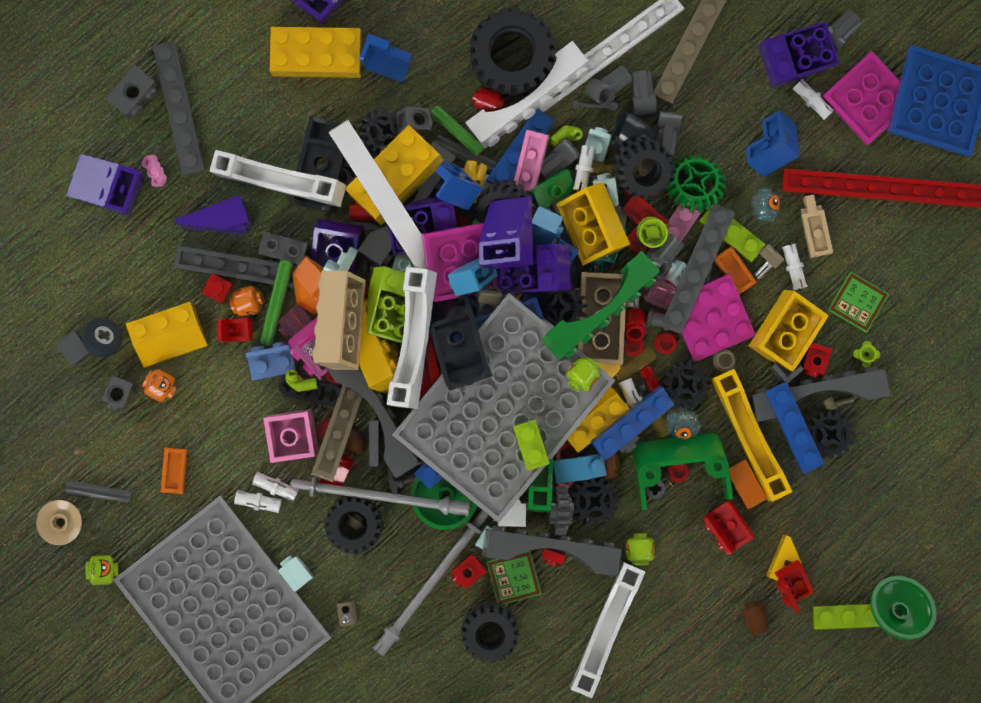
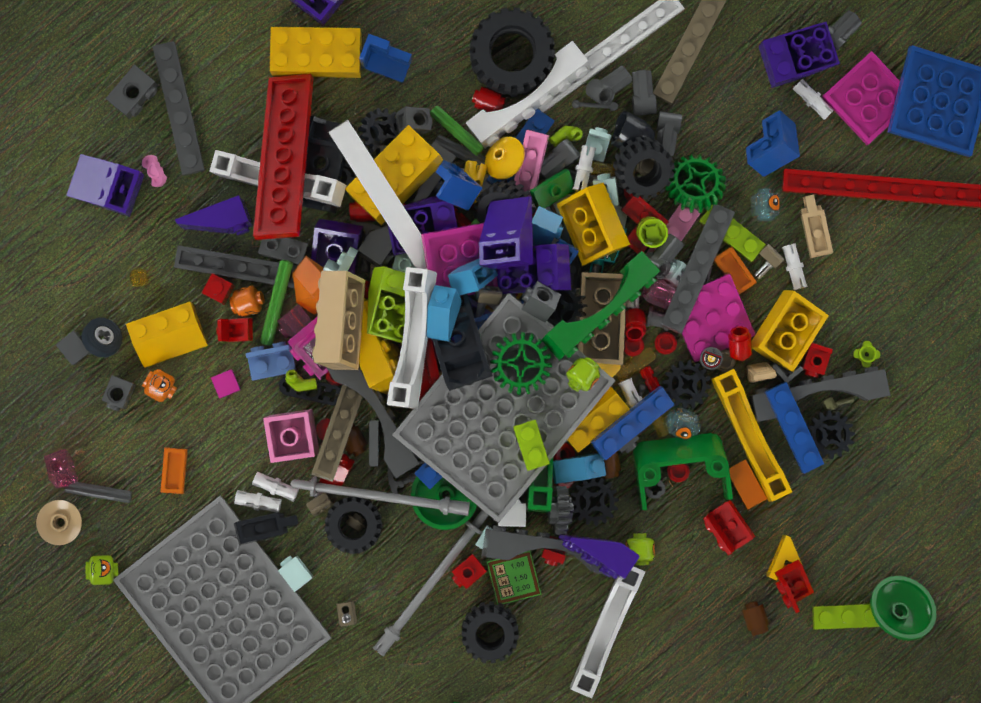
tile [827,272,889,333] -> none
none -> clear pink brick [44,449,78,489]
none -> clear yellow hinge [130,268,149,287]
none -> dark pink tile [211,369,241,399]
none -> black hinge [234,512,299,545]
none -> red plate [253,74,314,240]
none -> dark tan piece [306,480,334,517]
none -> dark azure slope [426,285,462,342]
none -> yellow dish [485,137,525,180]
none -> green gear [490,332,552,395]
none -> dark grey brick [522,281,561,322]
none -> dark purple slope [558,535,640,580]
none -> tile [700,347,723,370]
none -> red brick [728,326,752,361]
none -> tan slope [746,362,777,383]

